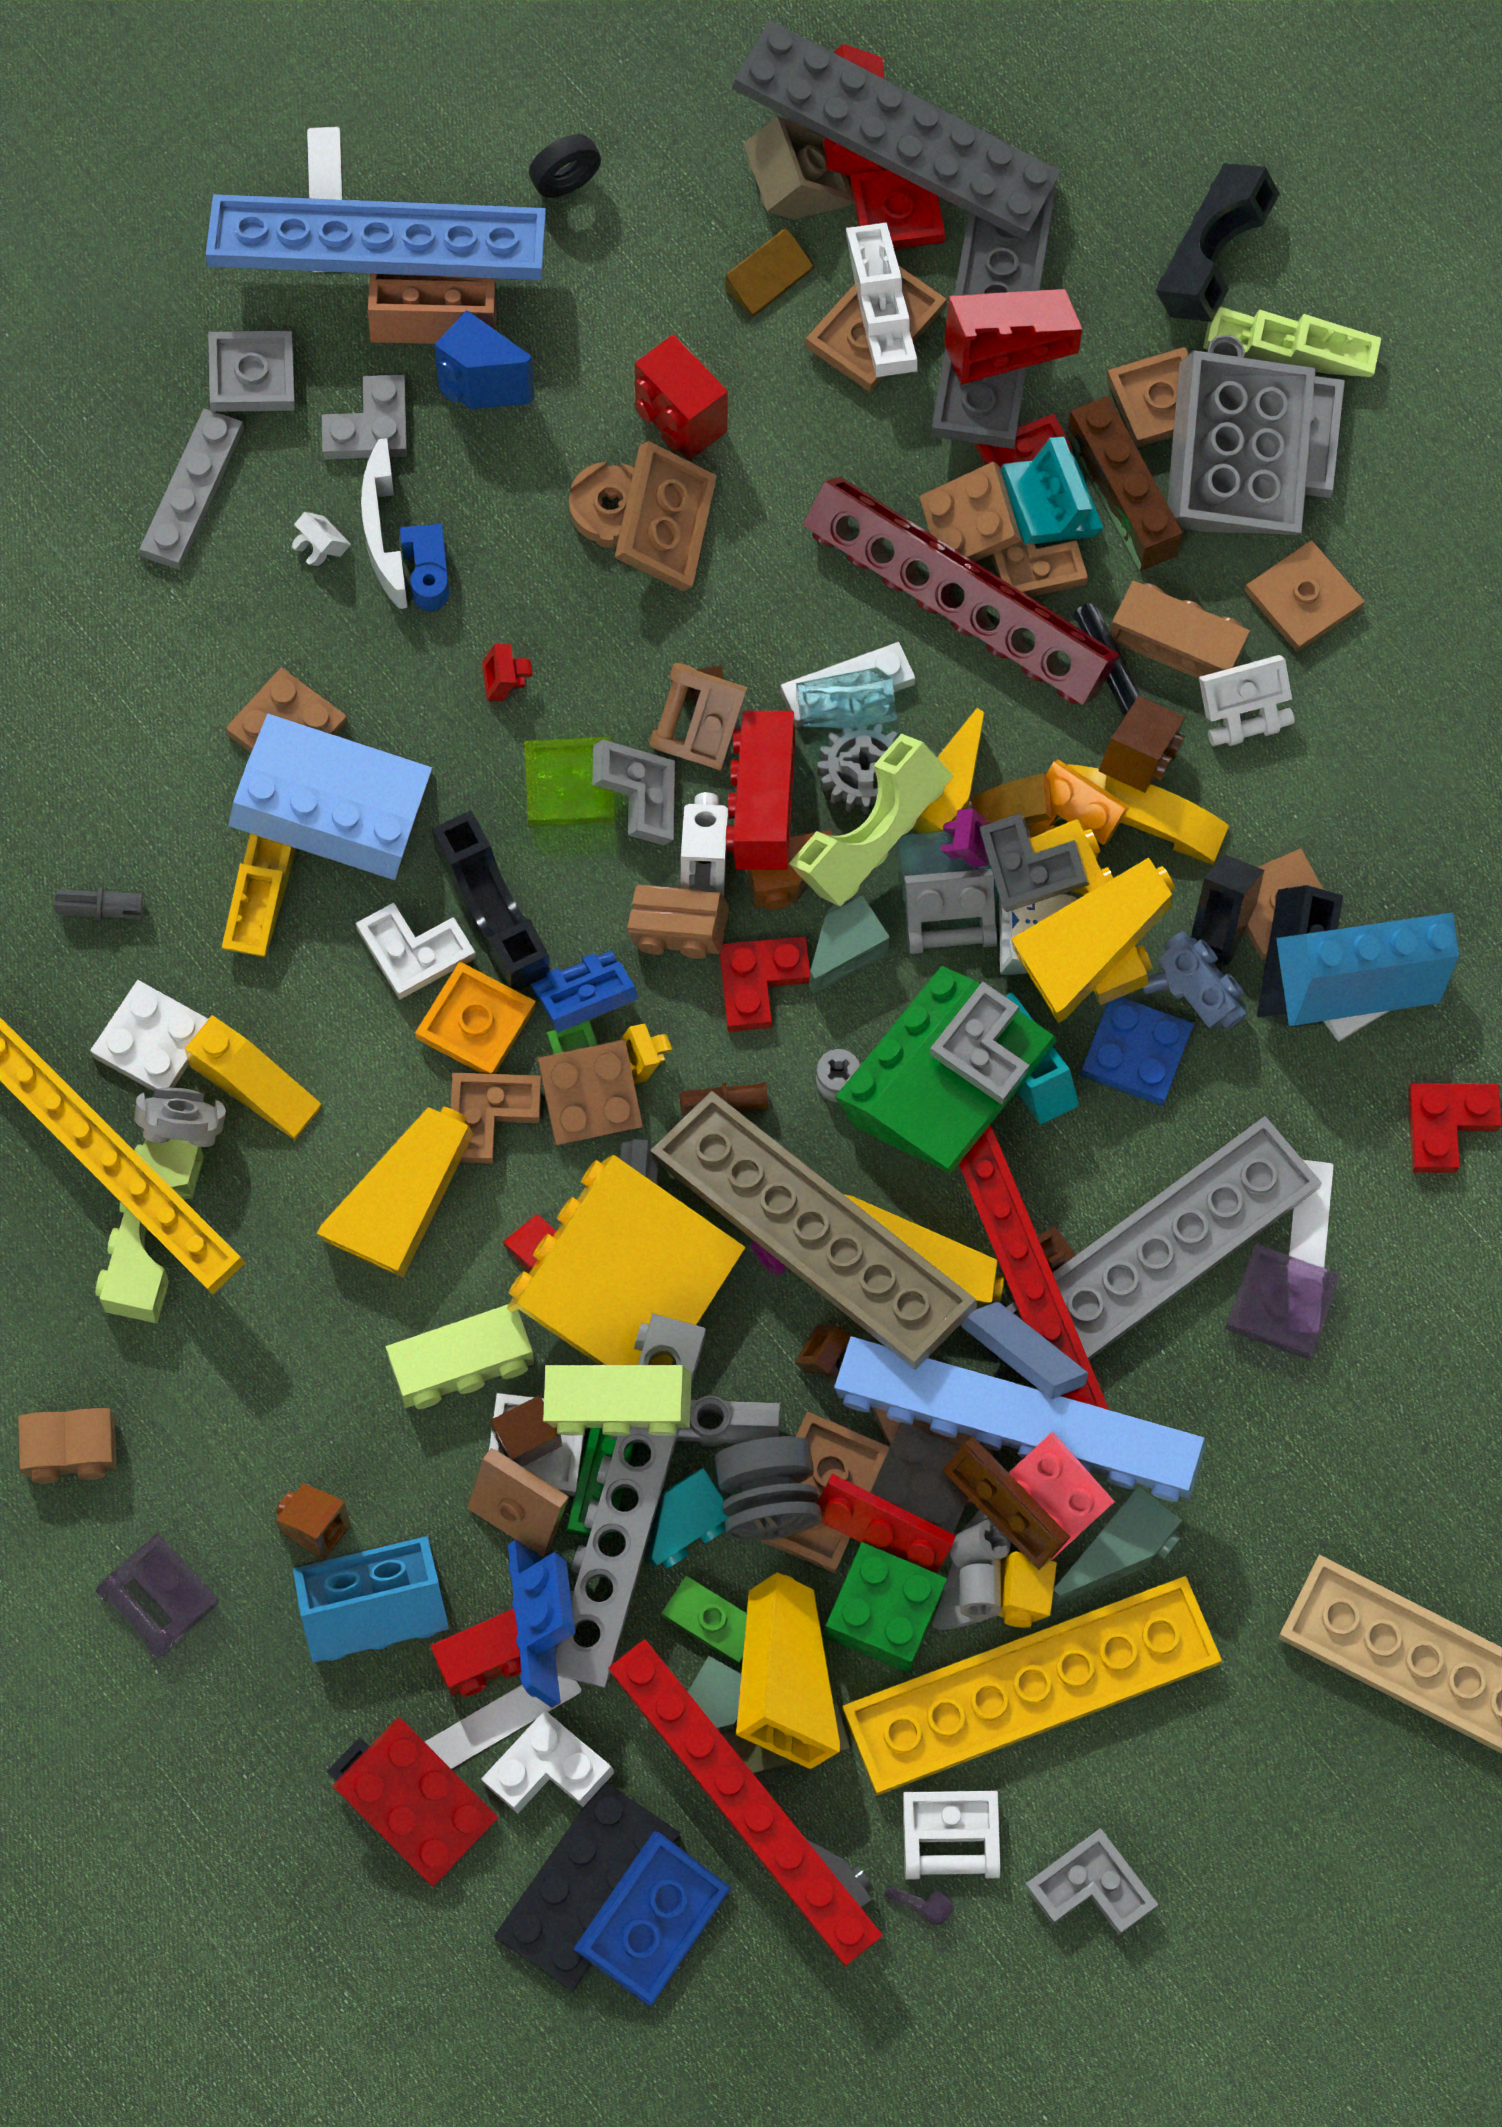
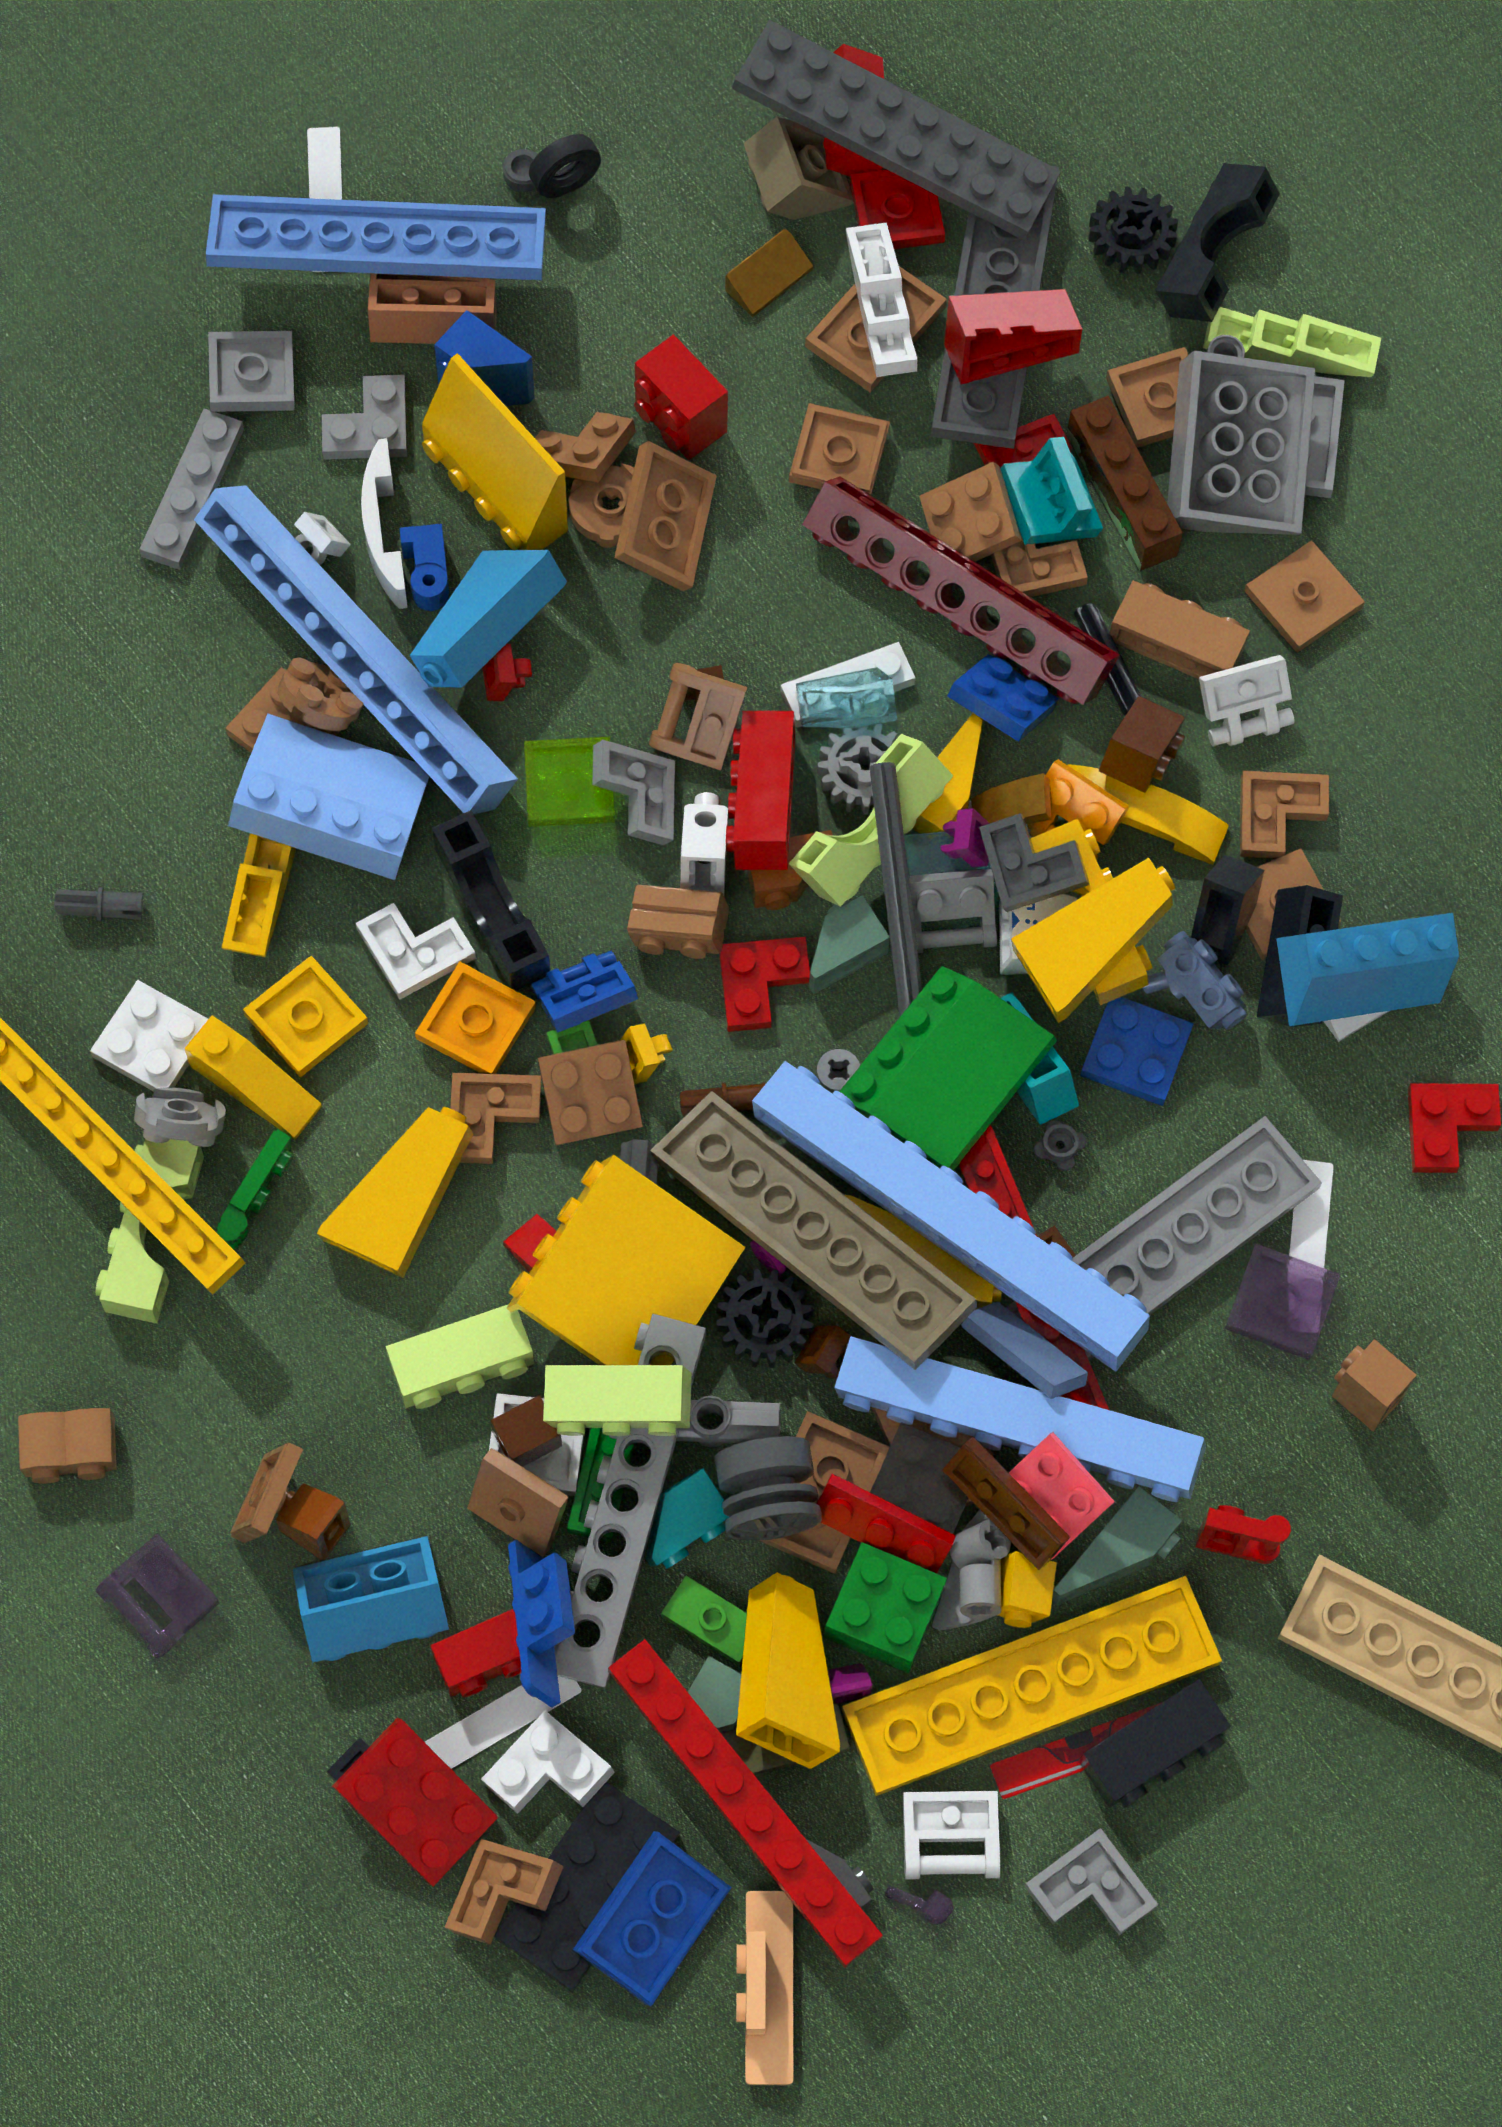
light grey plate [929,982,1030,1105] -> none
none -> light blue brick [194,485,518,814]
none -> green hinge [216,1129,294,1250]
none -> medium nougat plate [230,1442,303,1543]
none -> yellow plate [243,956,369,1078]
none -> medium nougat plate [278,658,364,731]
none -> dark azure slope [410,550,567,688]
none -> yellow slope [422,353,568,550]
none -> medium nougat plate [445,1839,563,1945]
none -> dark grey tile [503,149,537,192]
none -> medium nougat plate [535,412,636,483]
none -> black gear [716,1269,814,1368]
none -> light nougat bracket [736,1891,793,2086]
none -> light blue brick [752,1061,1150,1372]
none -> medium nougat plate [789,403,890,496]
none -> magenta slope [828,1663,872,1704]
none -> dark grey axle [870,762,922,1016]
none -> blue plate [947,654,1059,742]
none -> red sticker [990,1702,1163,1799]
none -> dark grey plate [1034,1120,1086,1171]
none -> black brick [1079,1679,1231,1808]
none -> black gear [1088,187,1178,274]
none -> red plate [1195,1505,1291,1564]
none -> medium nougat plate [1240,771,1329,859]
none -> medium nougat brick [1332,1339,1417,1432]

